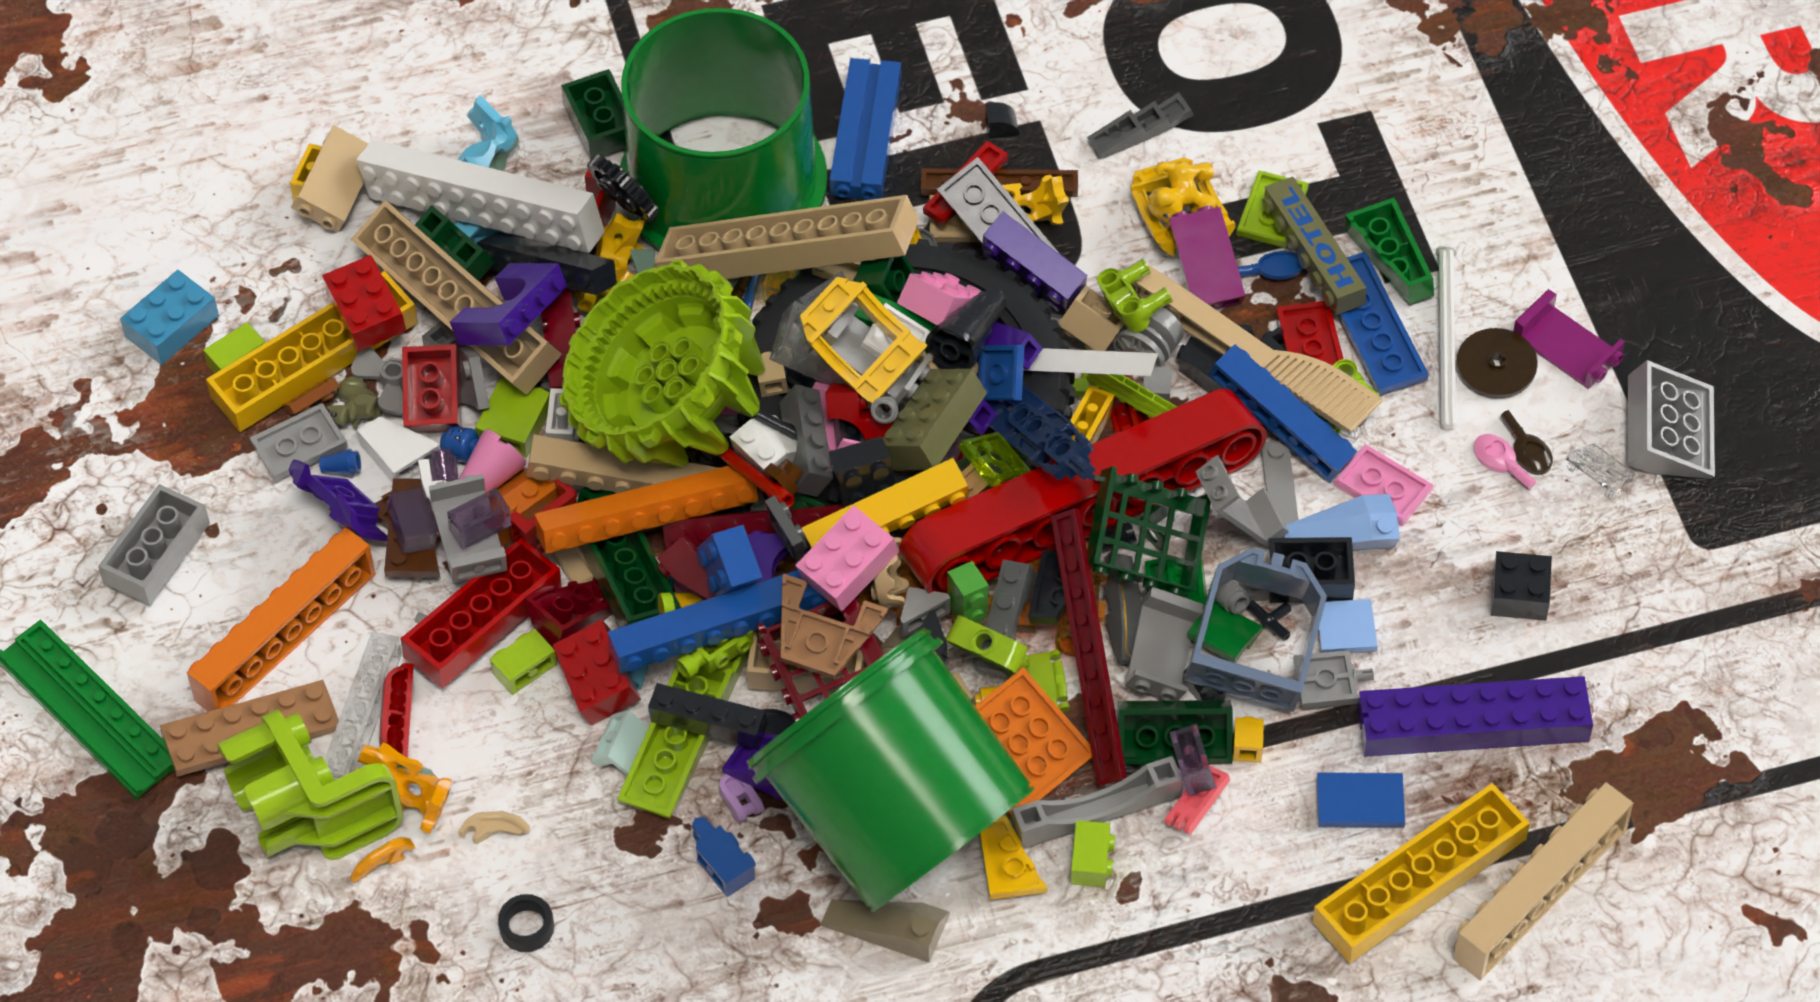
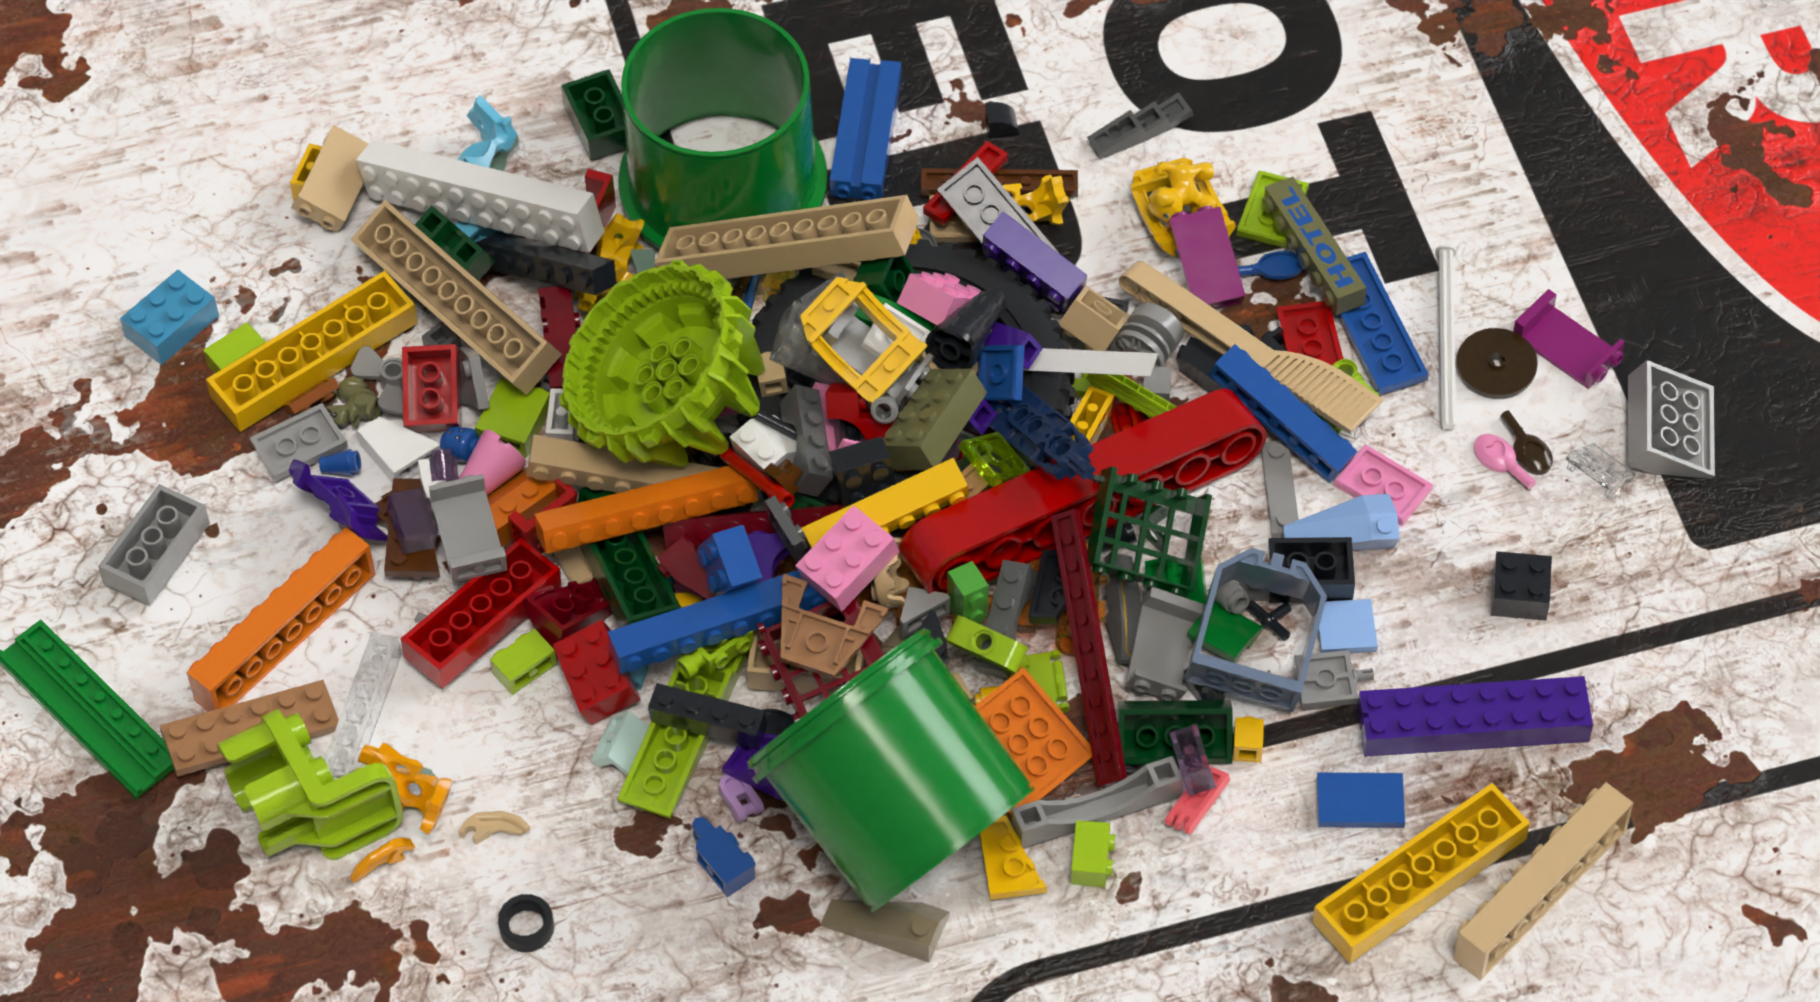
red brick [322,255,407,352] -> none
red brick [379,663,414,757] -> none
clear purple brick [447,488,511,550] -> none
dark purple arch [449,263,568,346] -> none
black gear [587,154,659,223] -> none
lime tile [658,592,675,615] -> none
lime piece [1097,258,1173,333] -> none
light grey panel [1195,455,1289,548] -> none
green wedge [1345,197,1435,304] -> none

